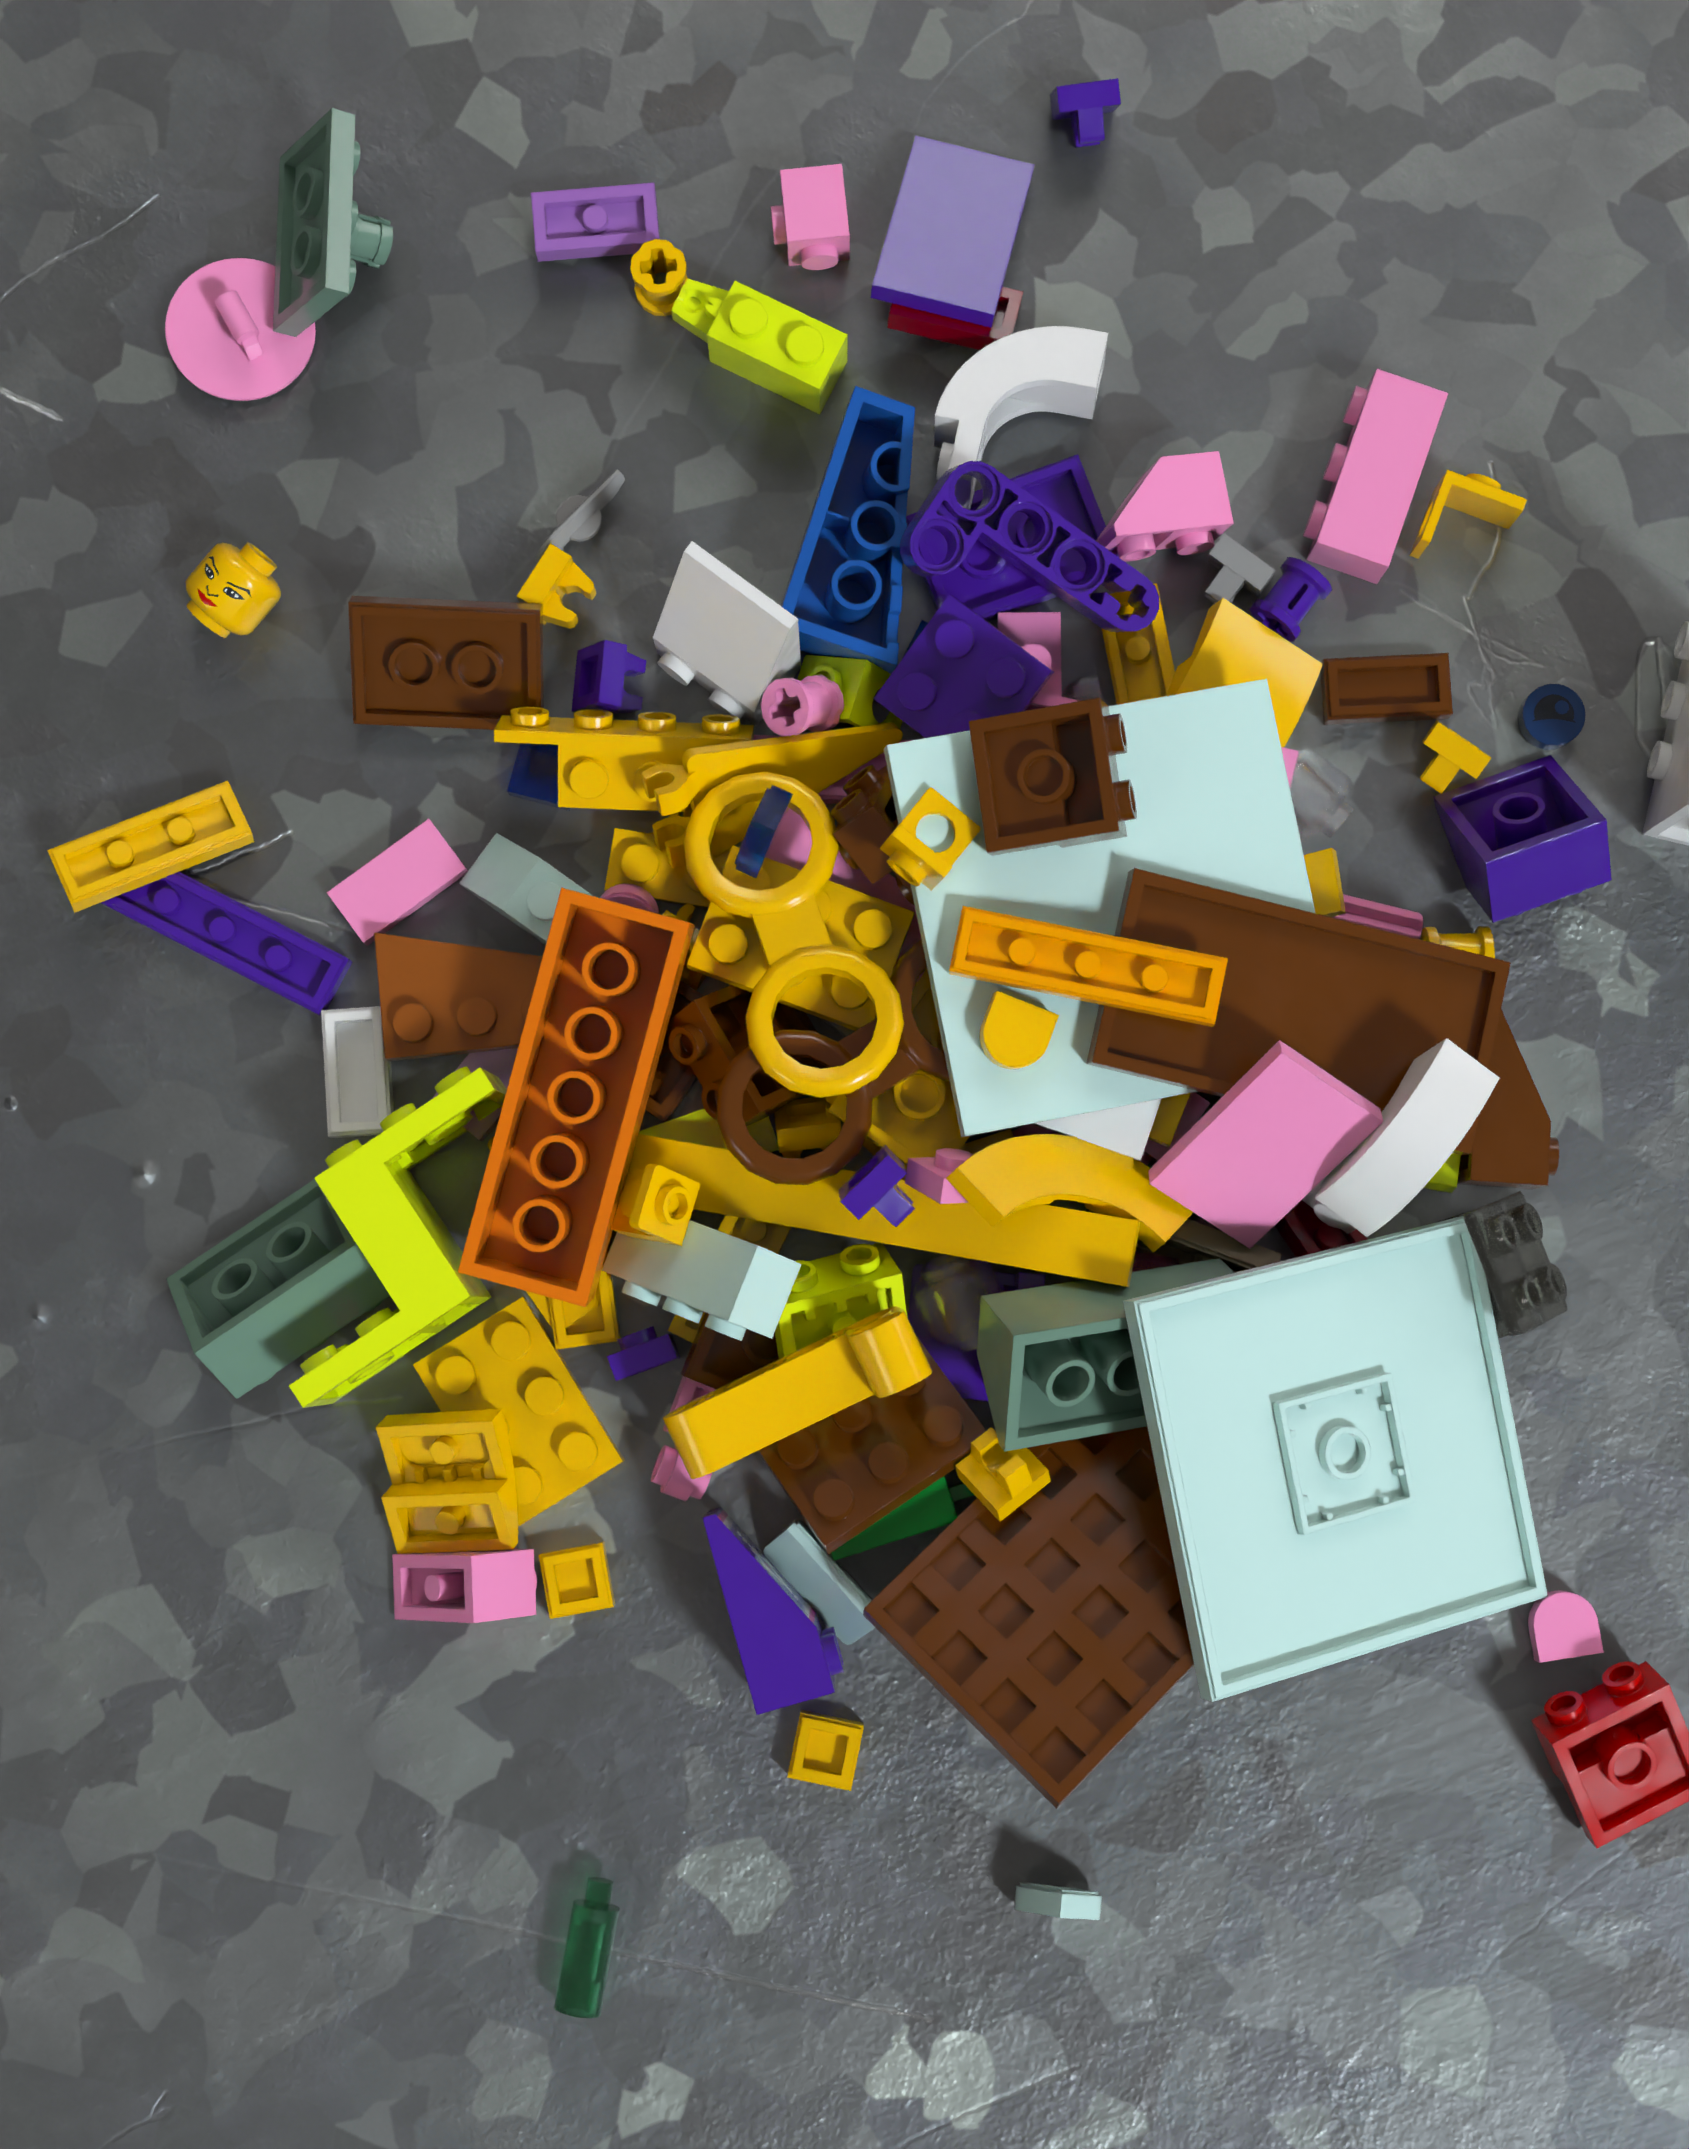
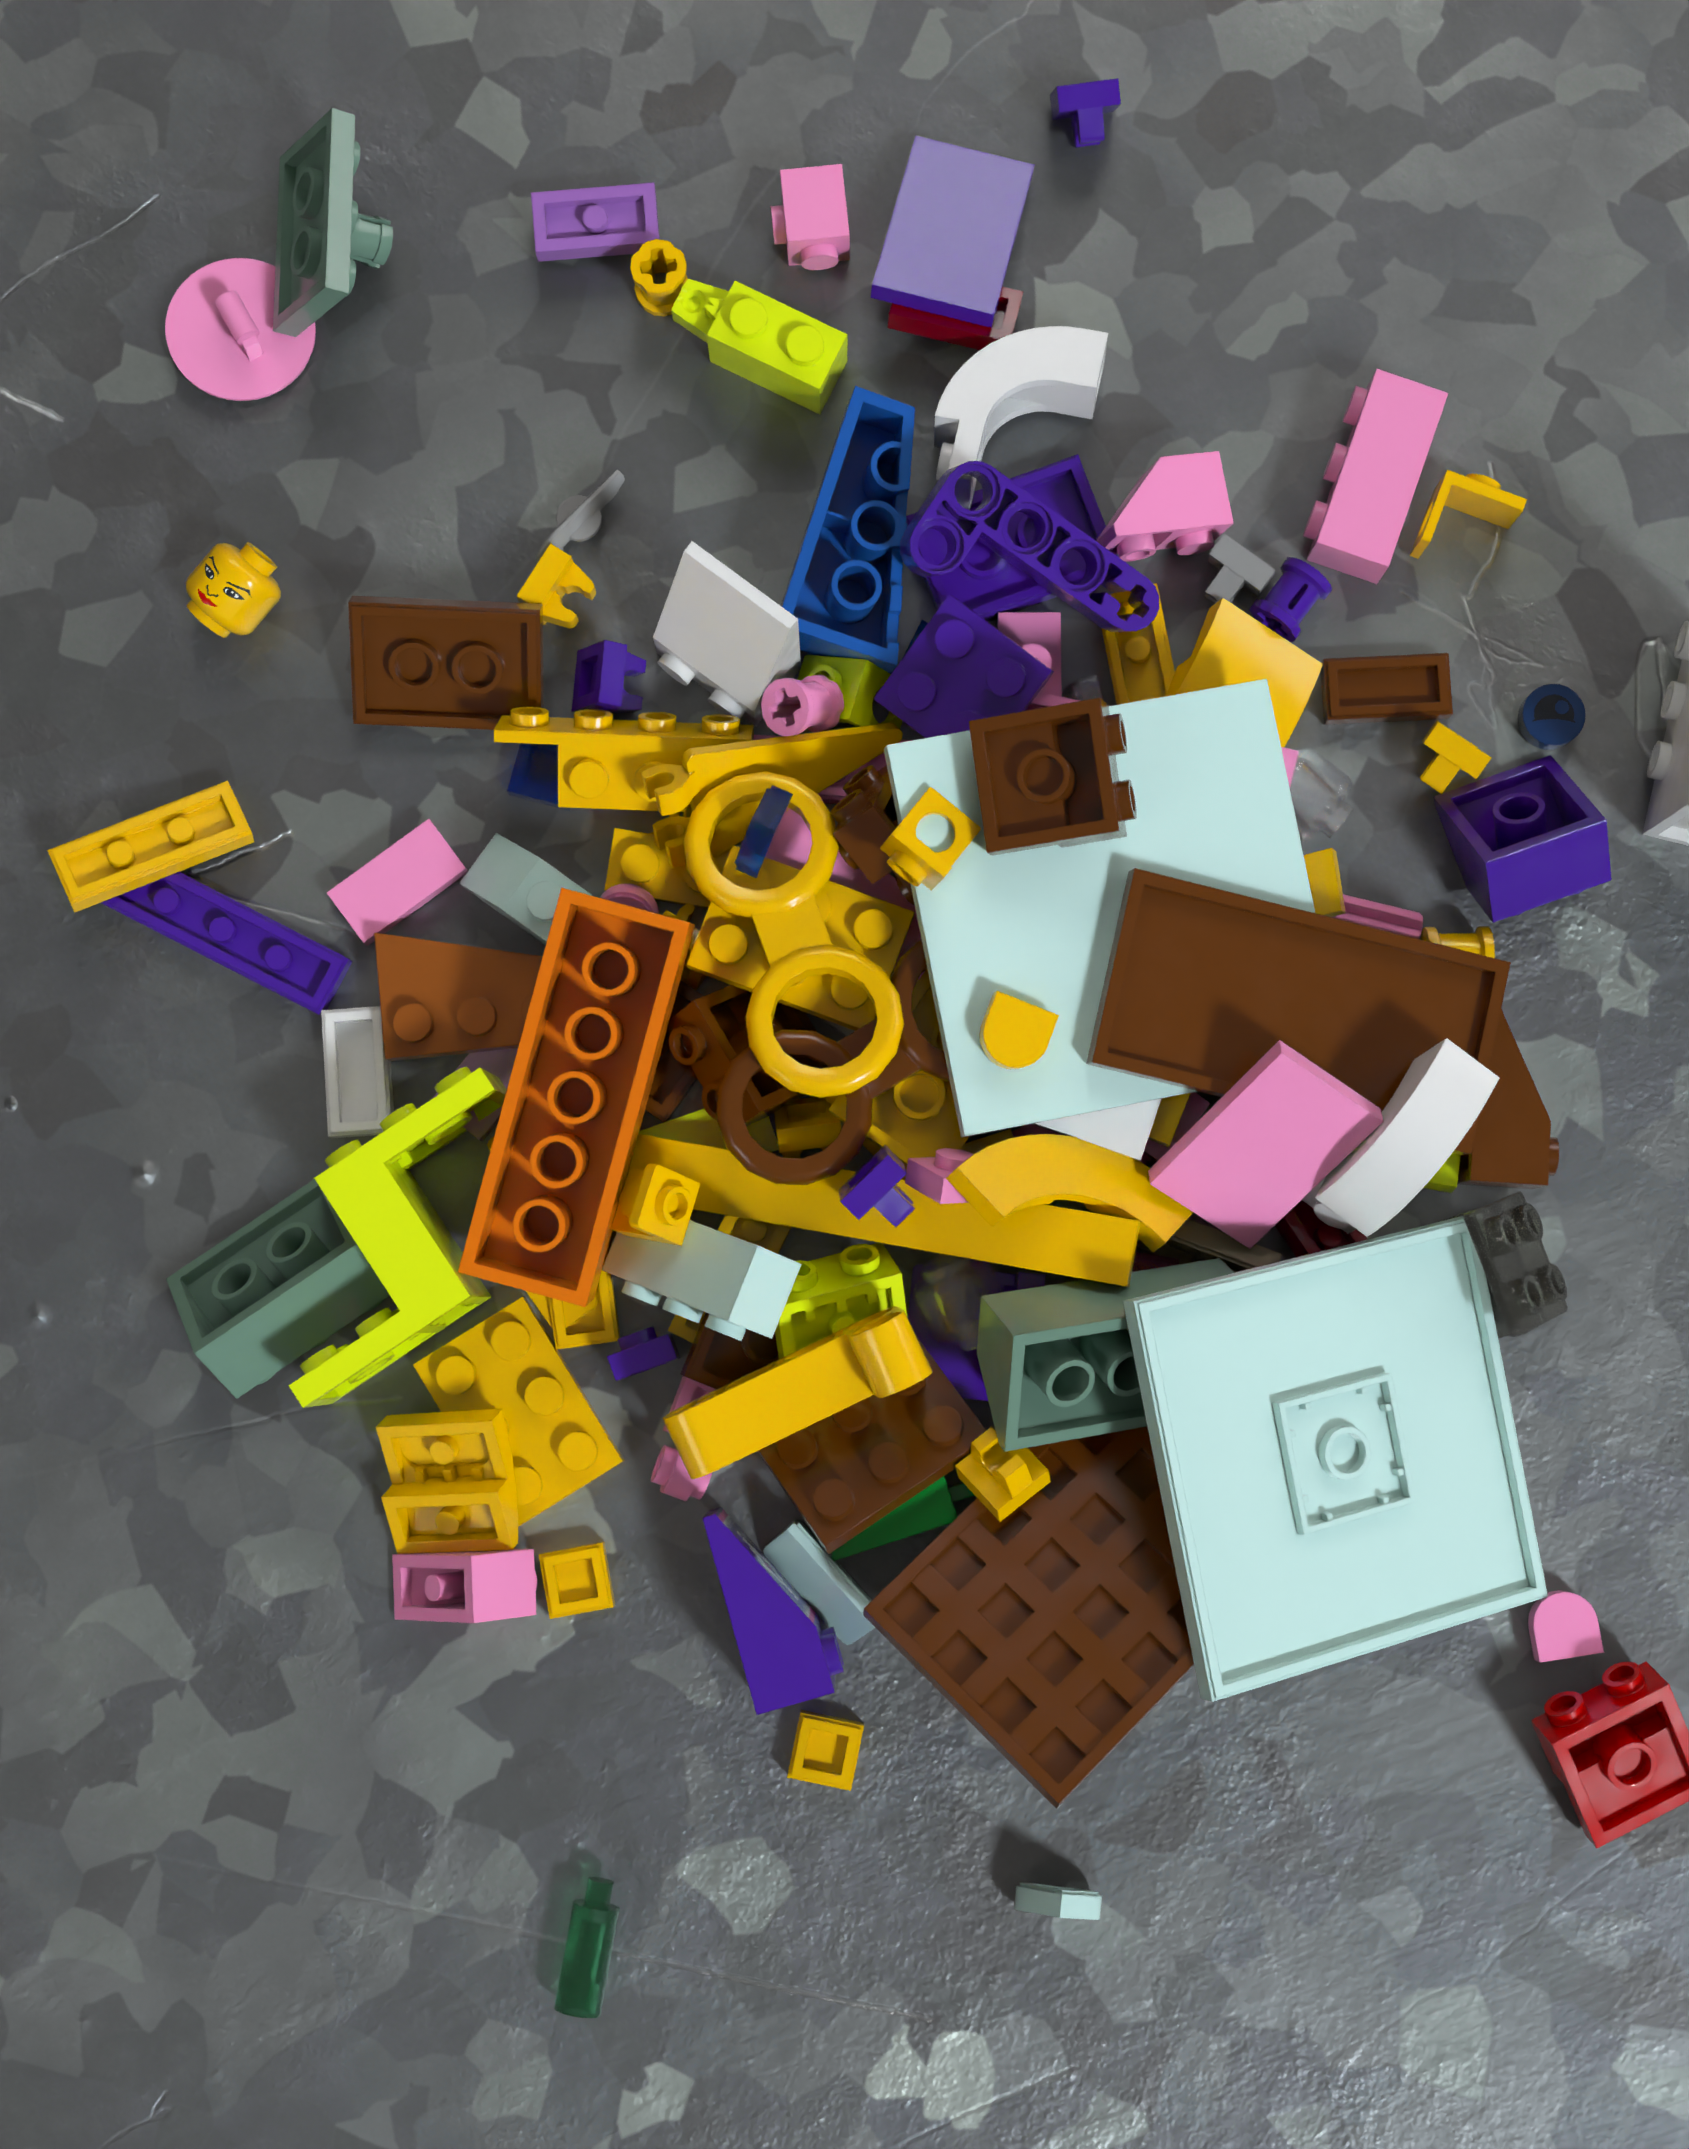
light orange tile [949,906,1228,1027] -> none

